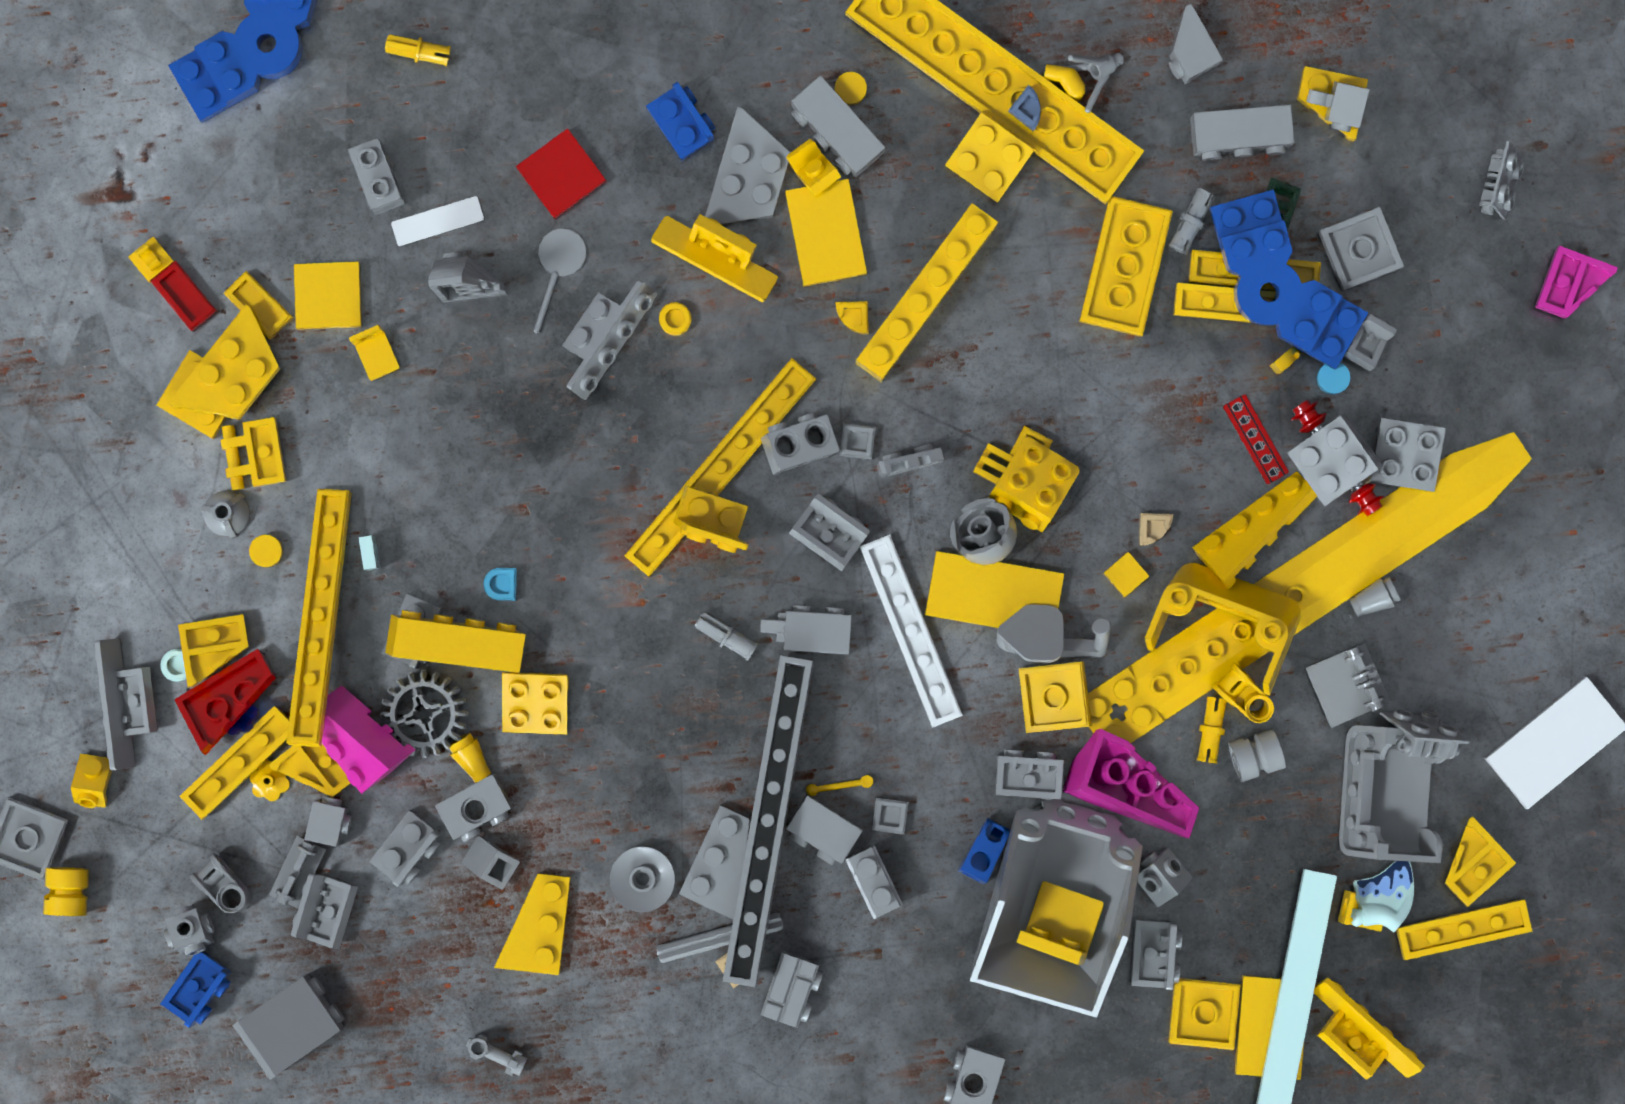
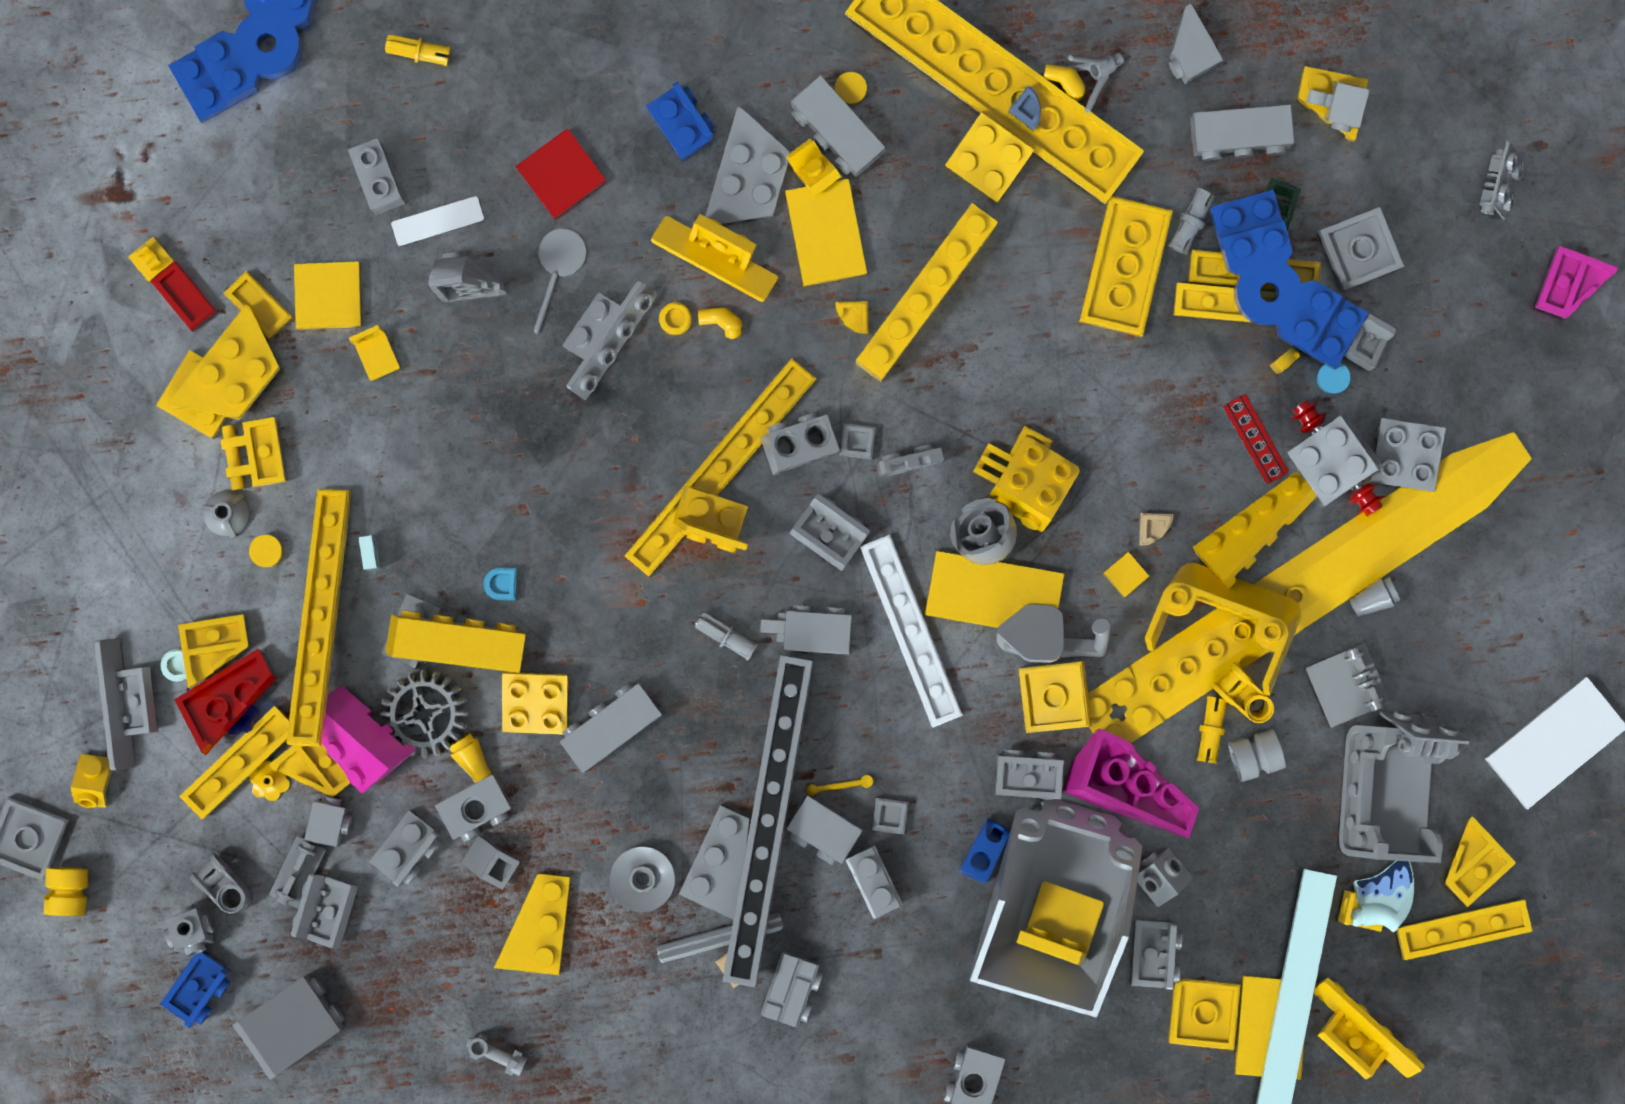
none -> light grey brick [560,682,663,773]
none -> yellow arm [698,307,743,339]

